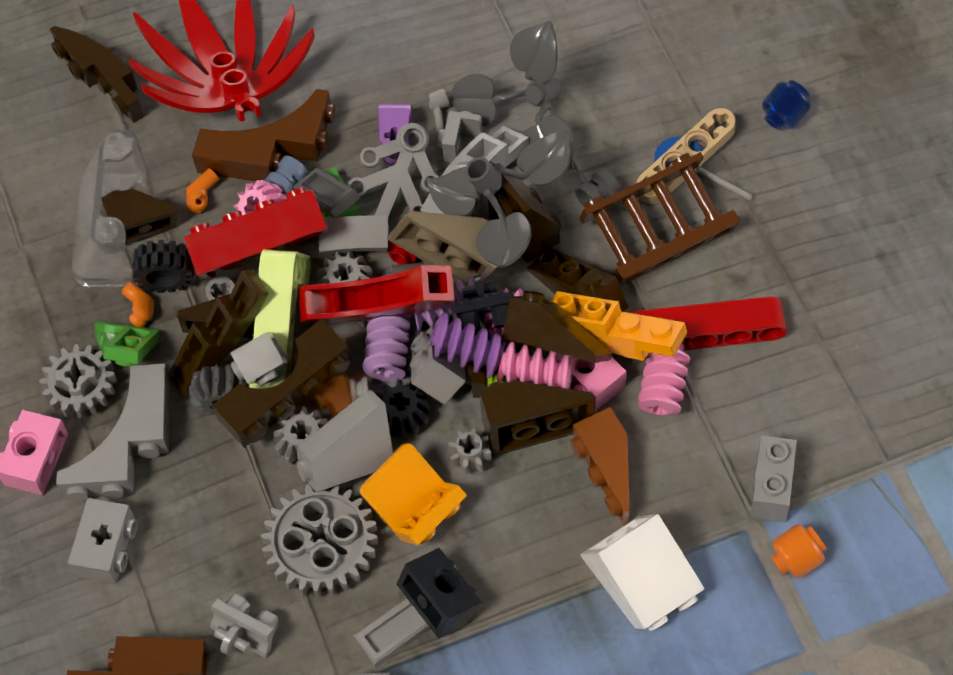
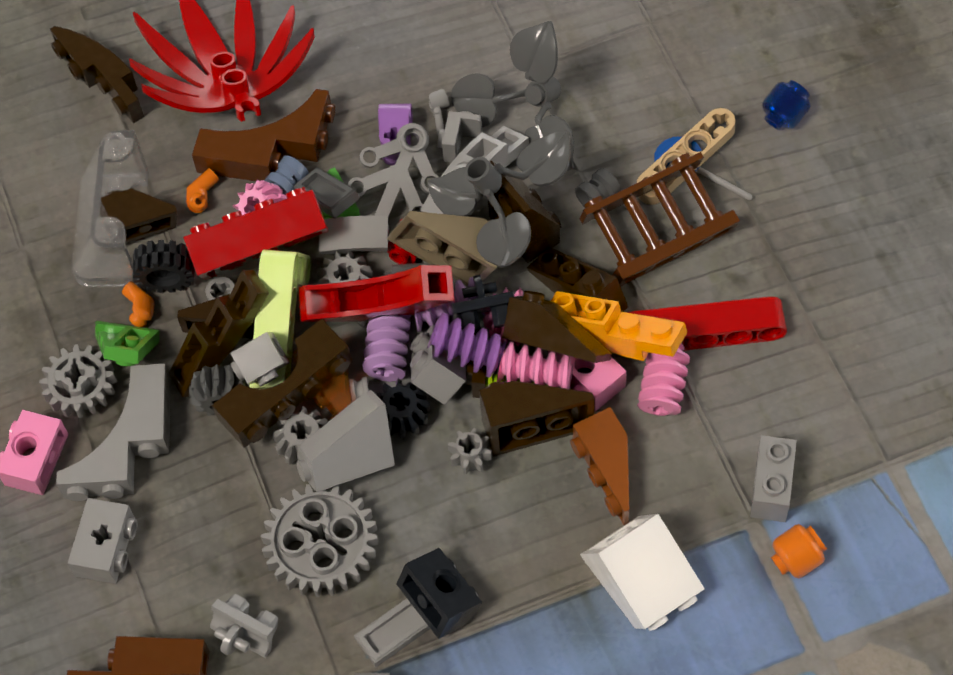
light orange bracket [359,443,467,546] -> none

